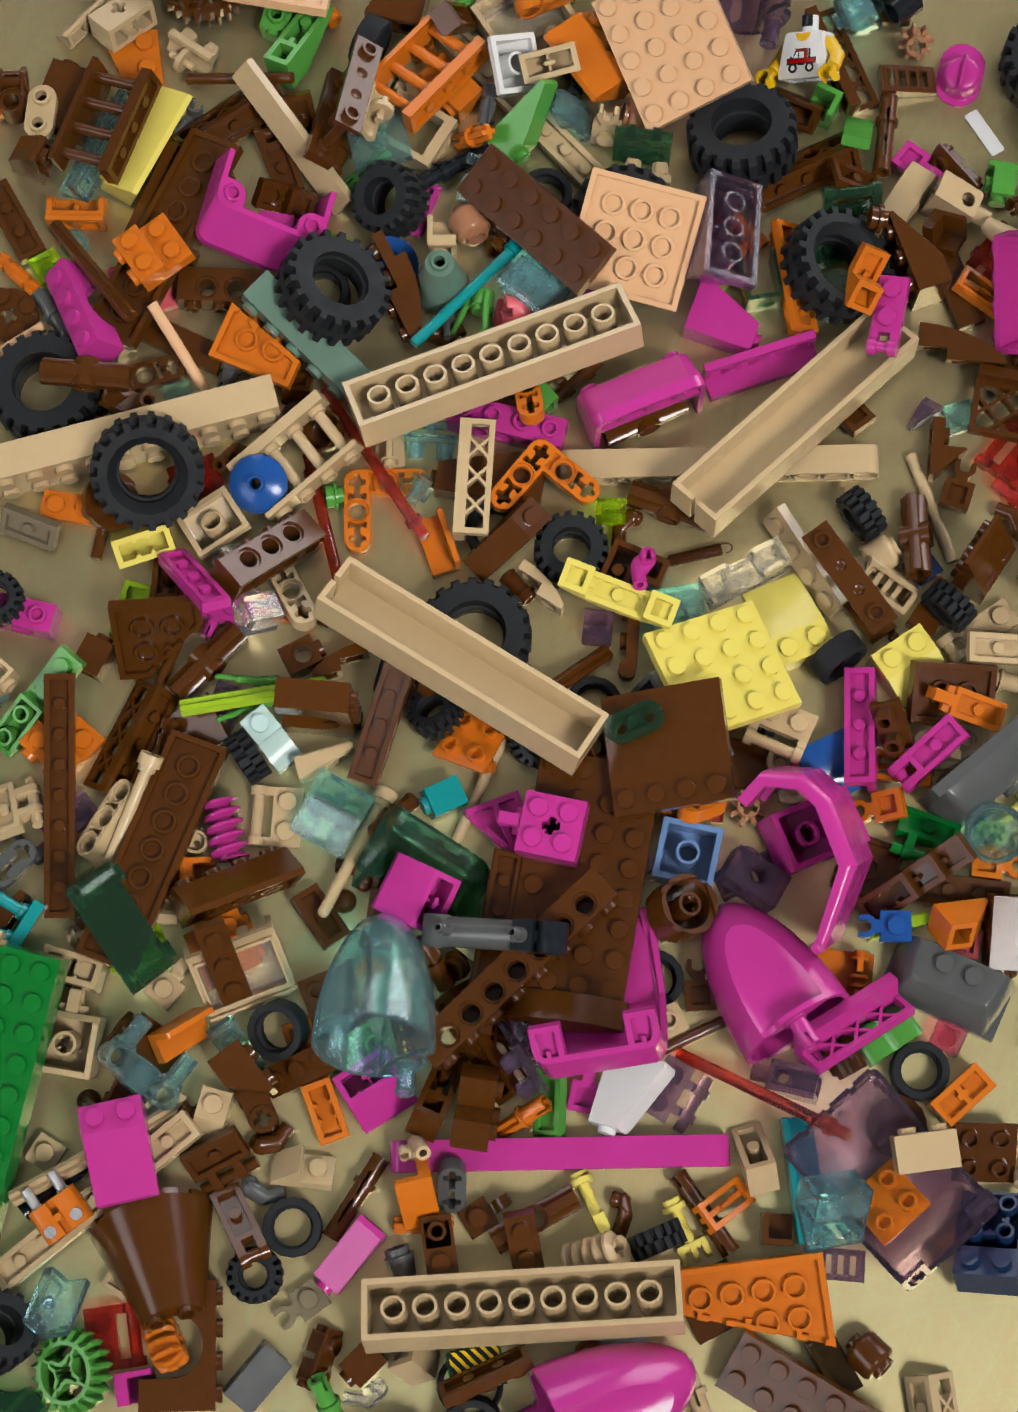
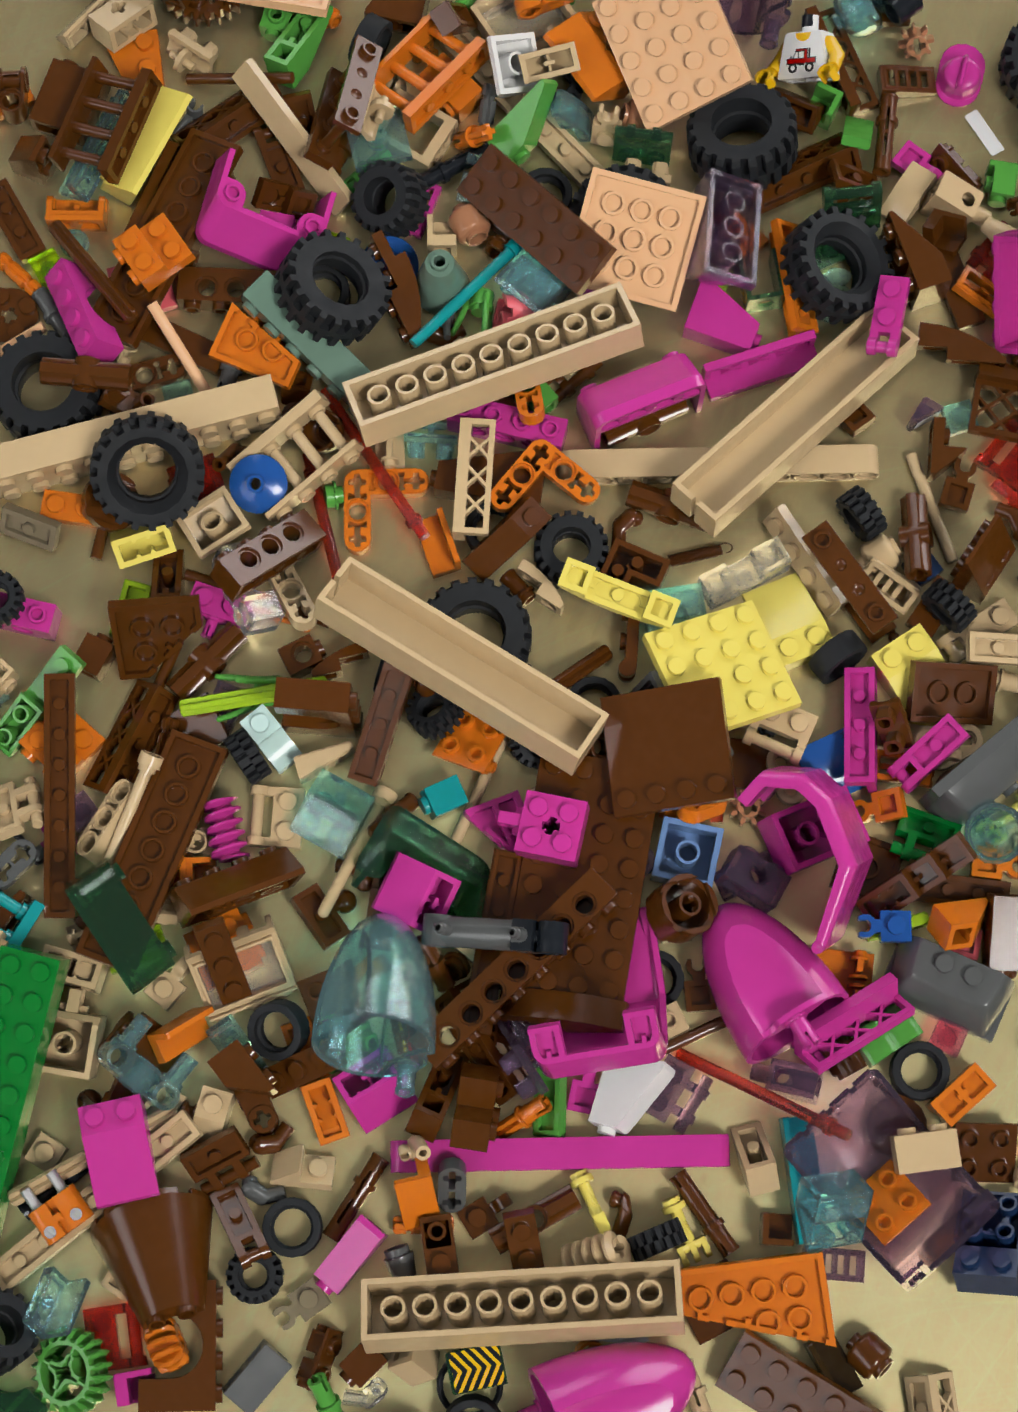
tan plate [24,85,59,140] -> none
dark pink tile [157,548,231,613] -> none
clear light blue plate [405,472,433,507] -> none
reddish brown plate [437,1344,534,1409] -> none
slope [581,608,615,647] -> none
clear neon green plate [595,498,627,526] -> none
clear green plate [604,700,665,745] -> none
dark pink arm [630,547,657,591] -> none
orange tile [691,1175,756,1235] -> none
orange slope [844,241,891,316] -> none
reddish brown plate [866,204,889,234] -> none
orange hinge [925,684,1008,733] -> none

